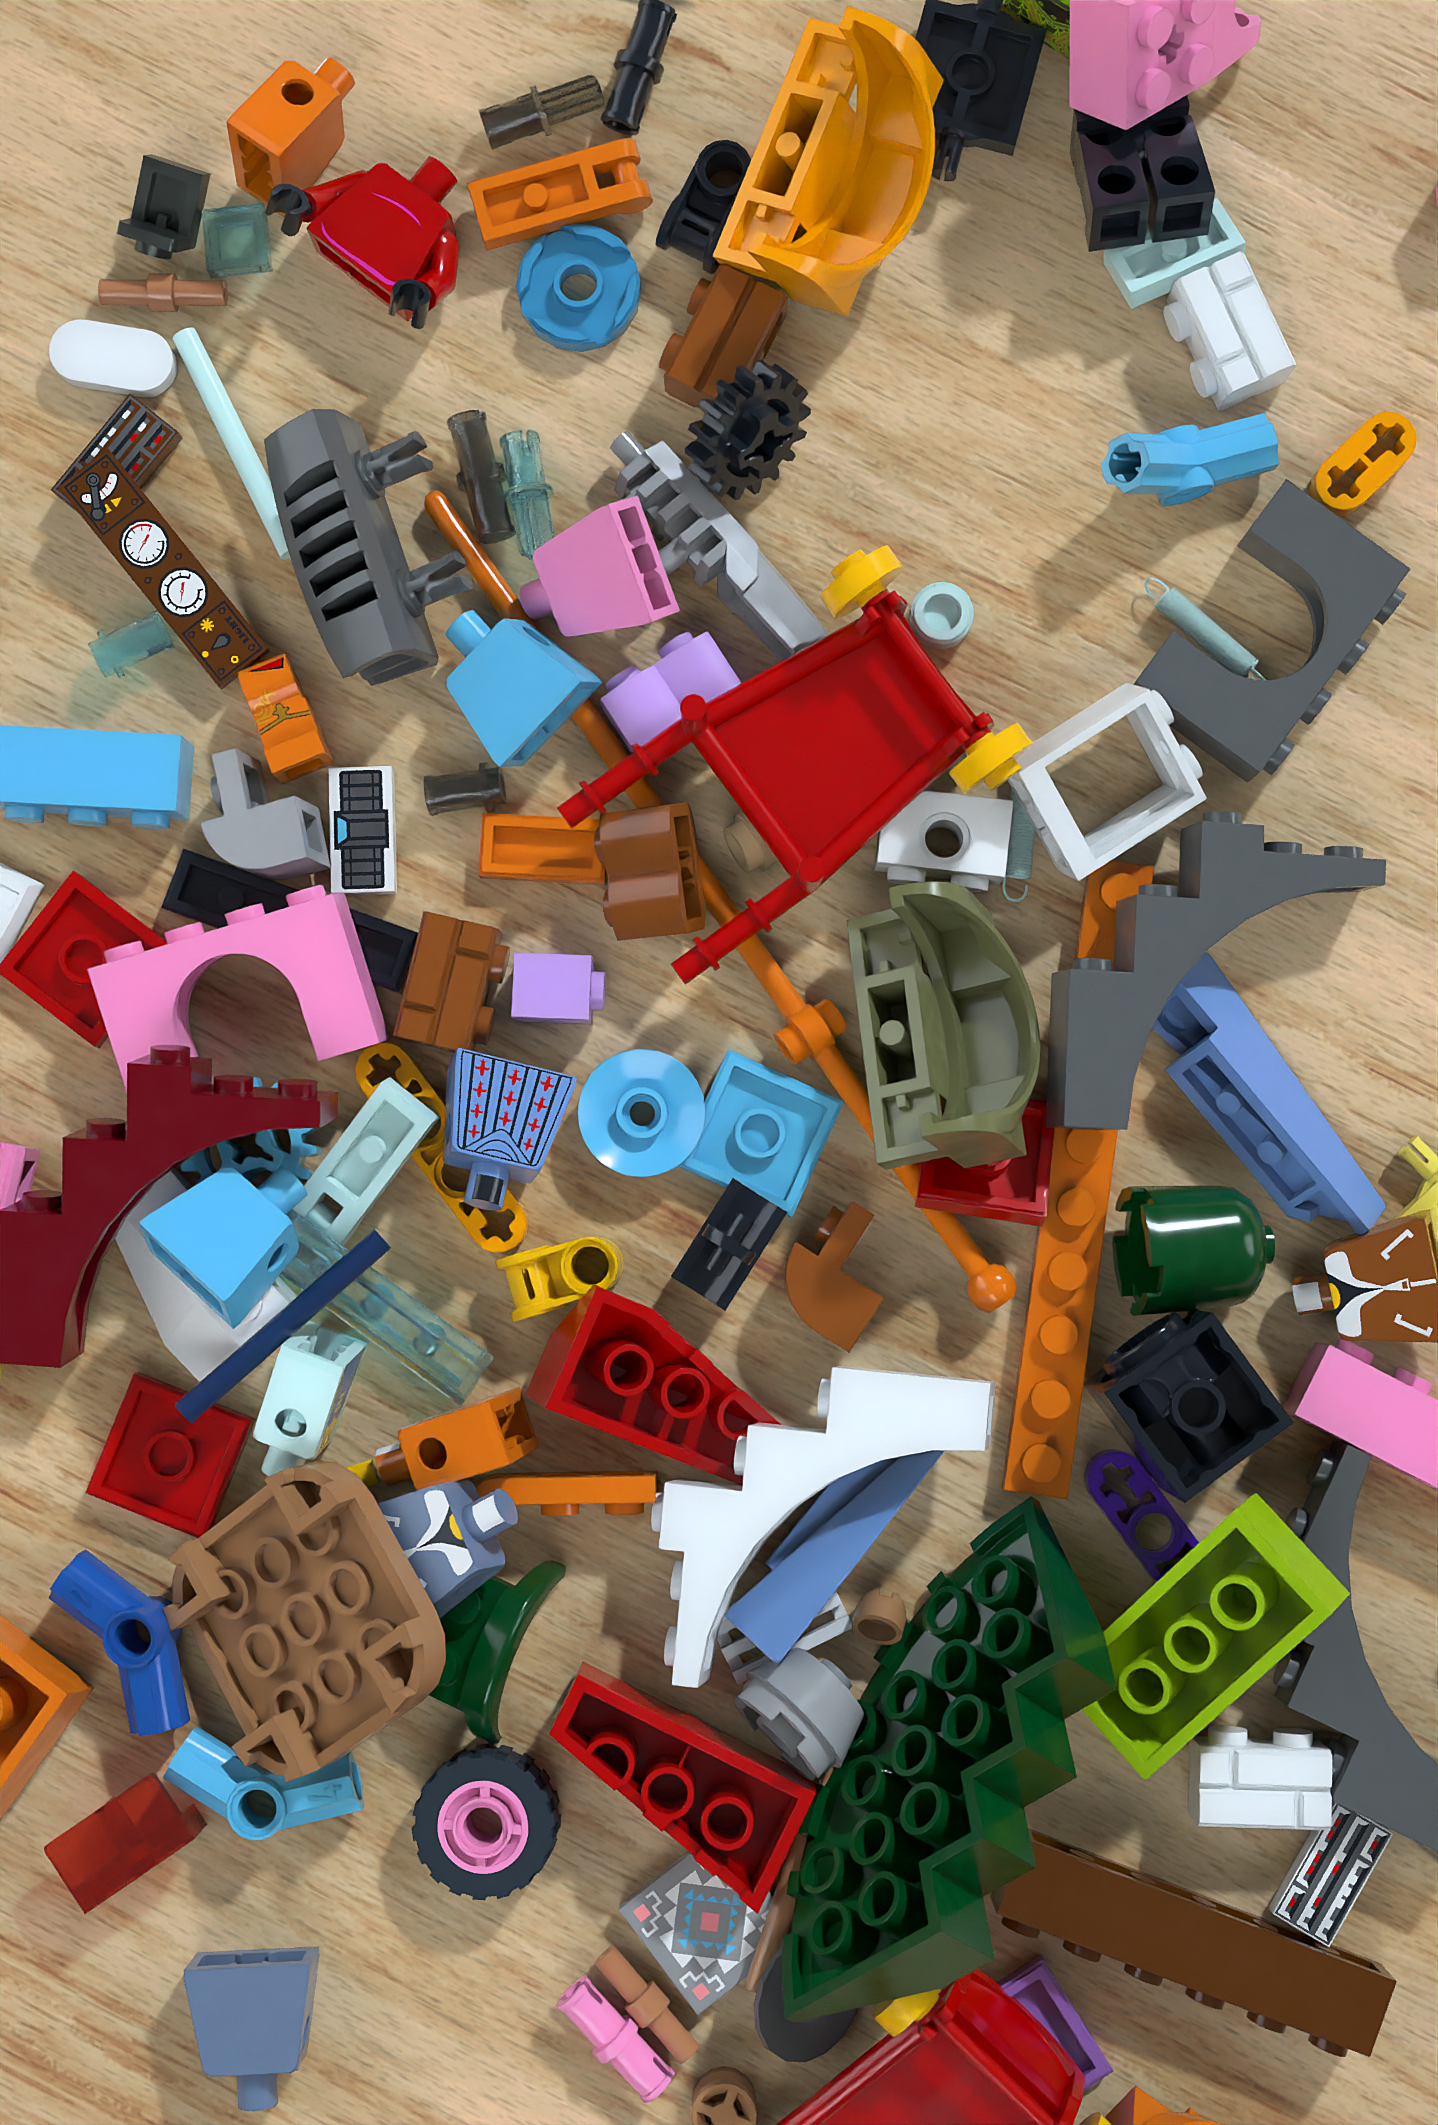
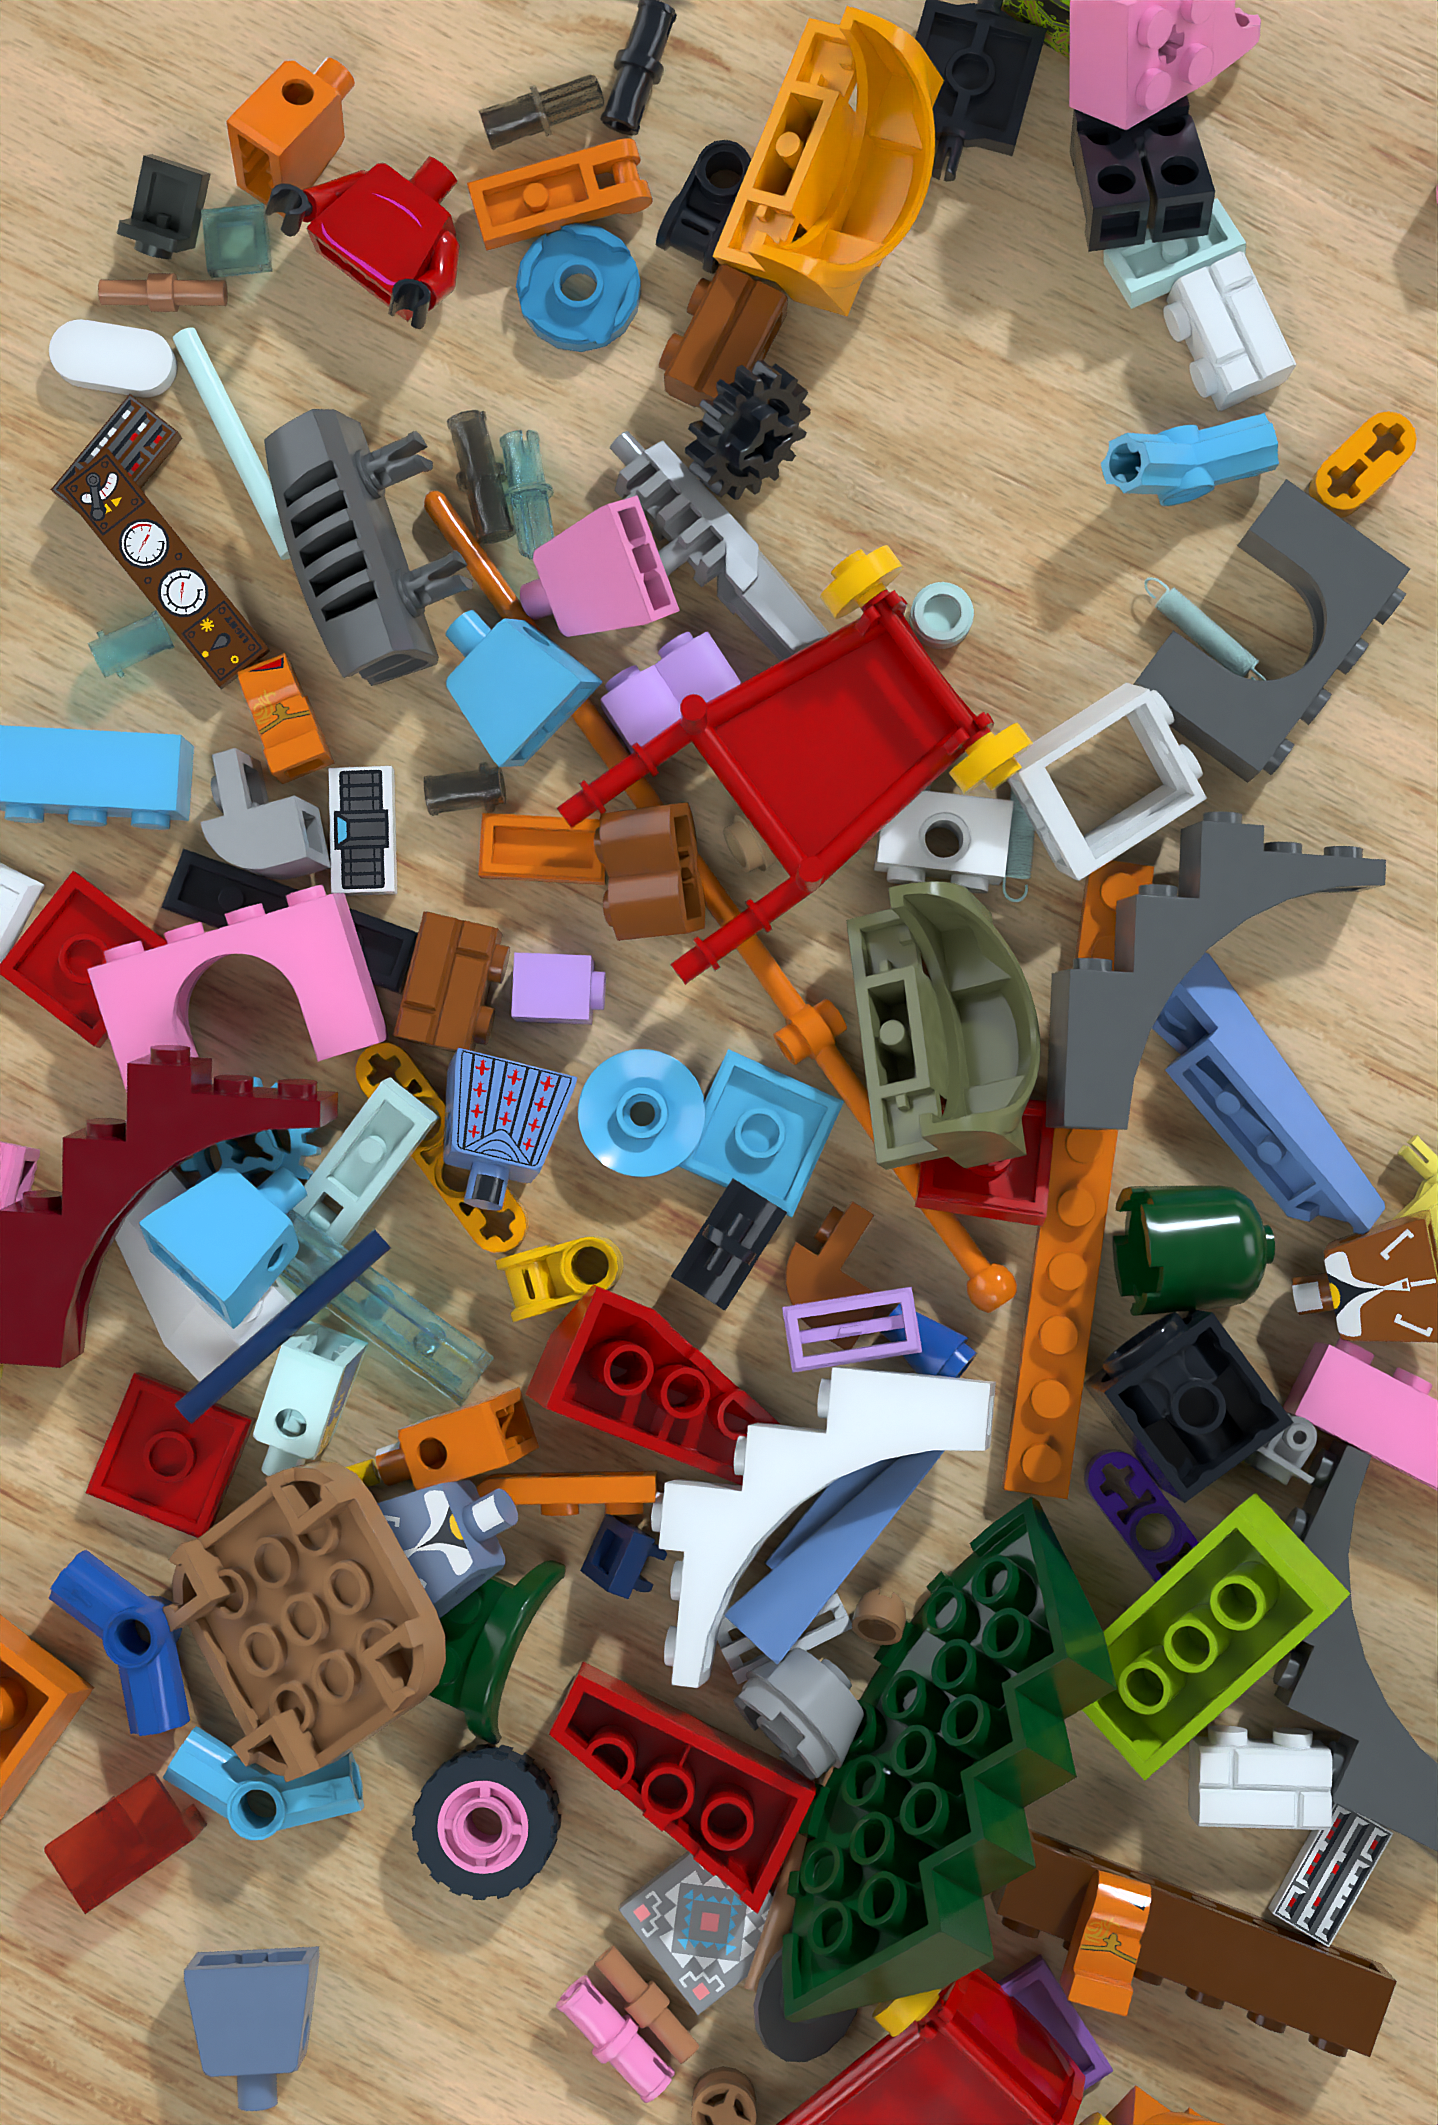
none -> dark blue tile [580,1514,667,1599]
none -> lavender tile [782,1287,922,1373]
none -> blue cone [880,1304,977,1378]
none -> orange leg [1060,1870,1151,2017]
none -> light grey hinge [1243,1413,1317,1485]

